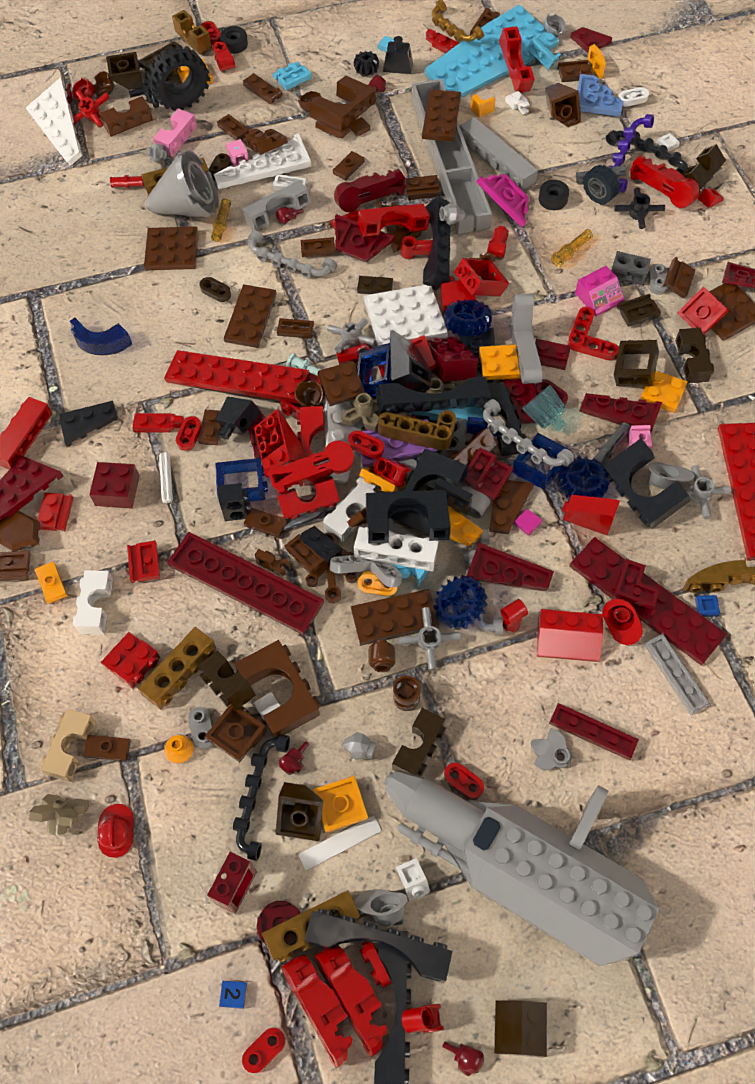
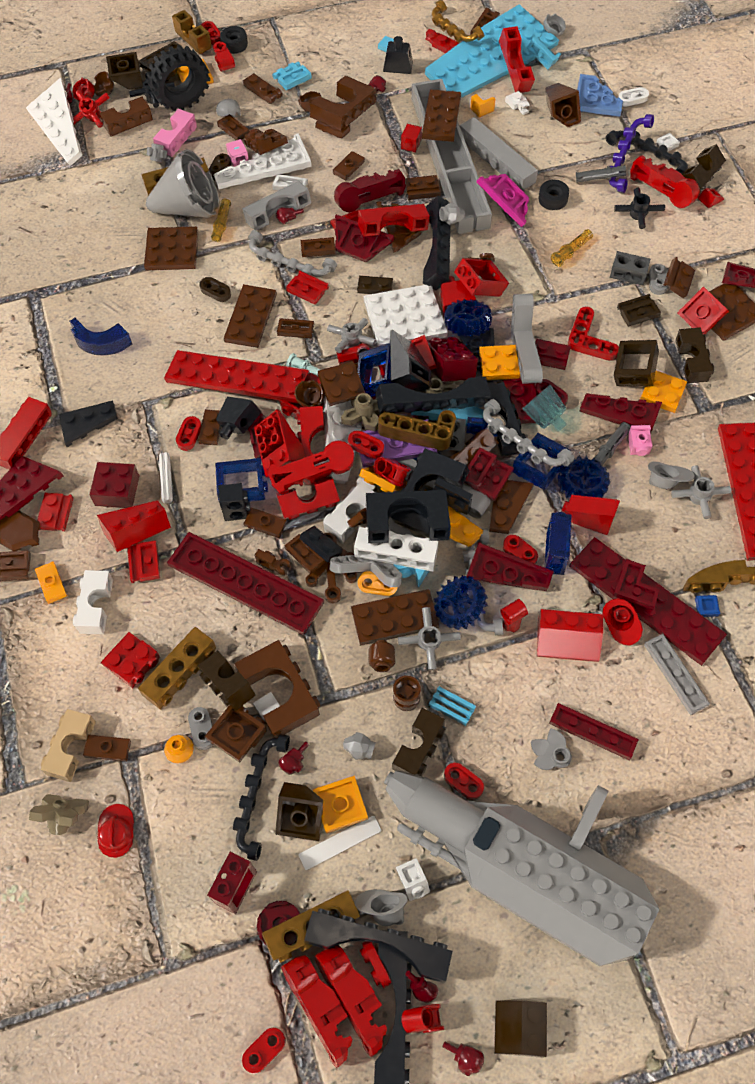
red pin [110,175,144,188] -> none
red hinge [132,413,184,433] -> none
blue tile [219,981,247,1009] -> none
reddish brown tile [349,117,371,137] -> none
black gear [354,50,379,76] -> none
red piece [401,236,432,259] -> none
red piece [487,226,509,259] -> none
dark pink tile [514,509,542,536] -> none
reddish brown plate [558,60,593,82] -> none
dark red wing [570,27,612,53] -> none
dark pink slope [575,265,624,317] -> none
black wheel [583,165,620,205] -> none
light orange slope [587,44,606,79] -> none
black arch [603,438,691,529] -> none
none -> red wedge [97,500,171,552]
none -> light grey hair [216,98,241,117]
none -> red plate [286,270,329,305]
none -> red brick [401,124,422,153]
none -> dark red piece [405,970,438,1003]
none -> medium azure tile [429,686,476,726]
none -> red plate [503,535,538,564]
none -> clear blue window [544,512,572,575]

